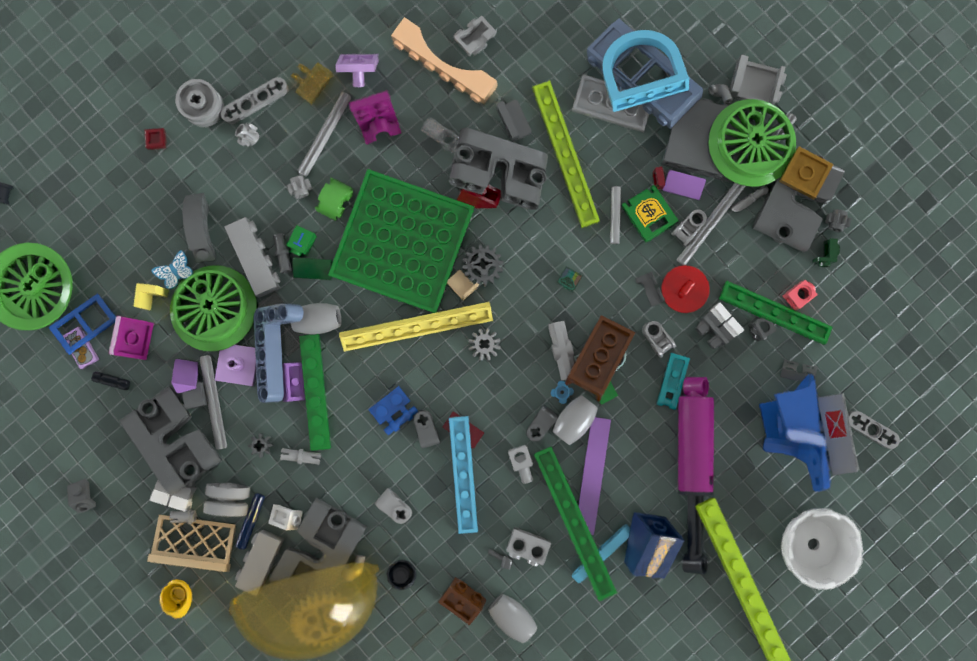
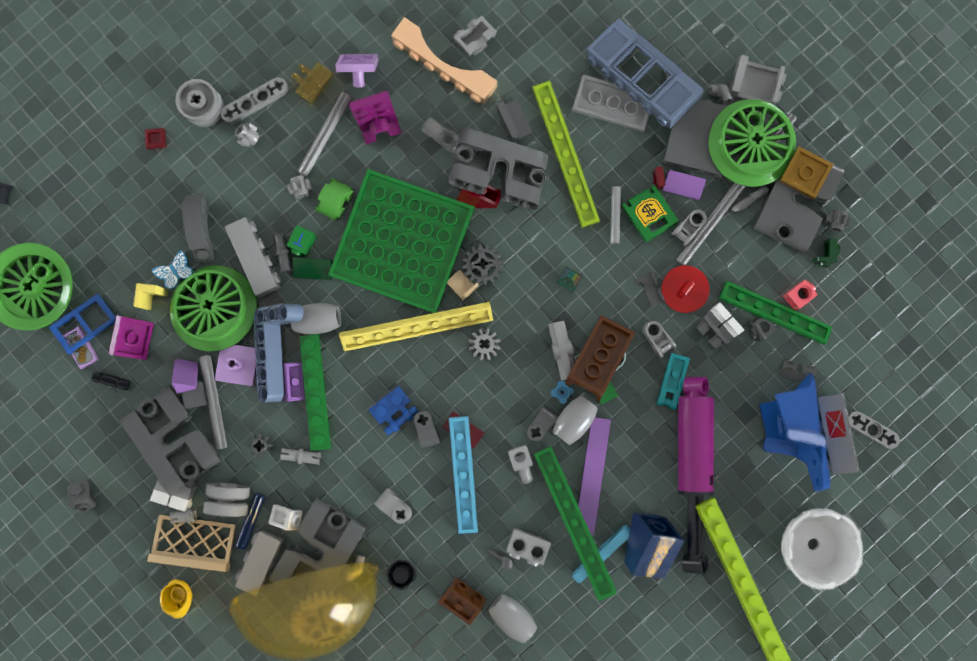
medium azure window [603,30,689,112] -> none

